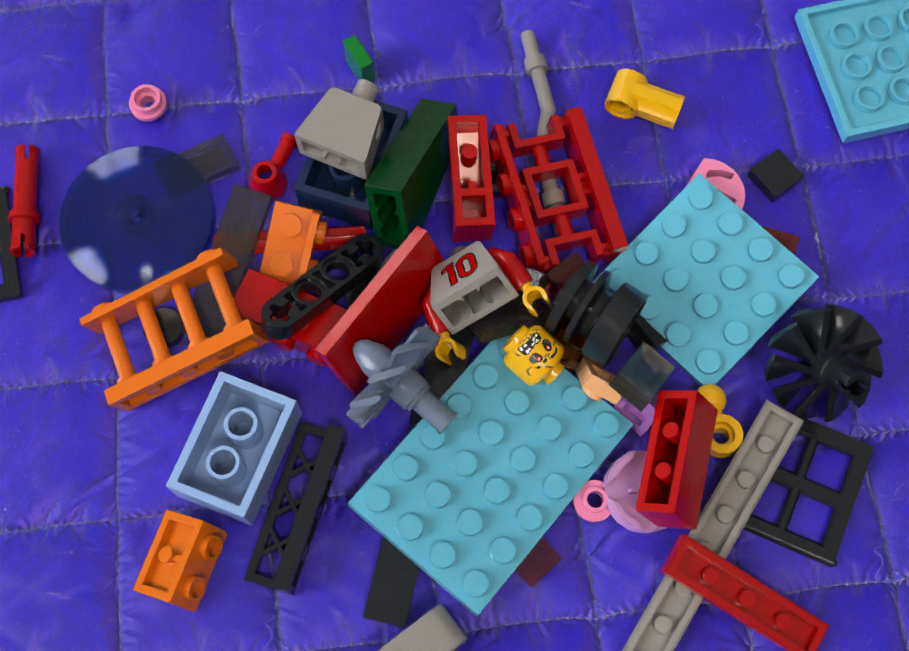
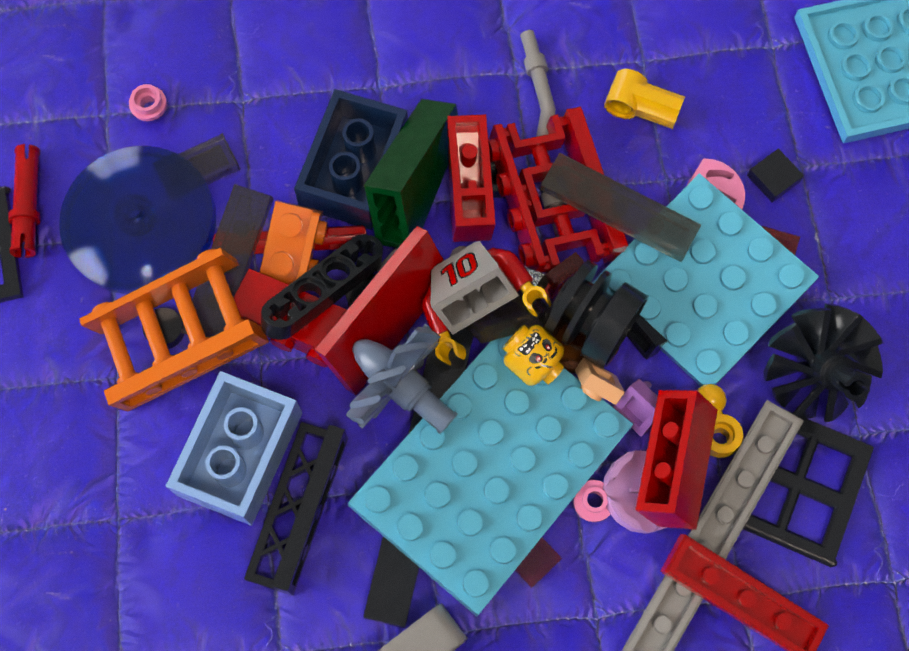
orange bracket [133,510,227,612] -> none
red bar [249,132,297,202] -> none
light grey torso [294,79,384,180] -> none
green tile [343,35,375,83] -> none
clear smoke tile [609,342,674,412] -> none
none -> clear smoke tile [540,153,701,262]

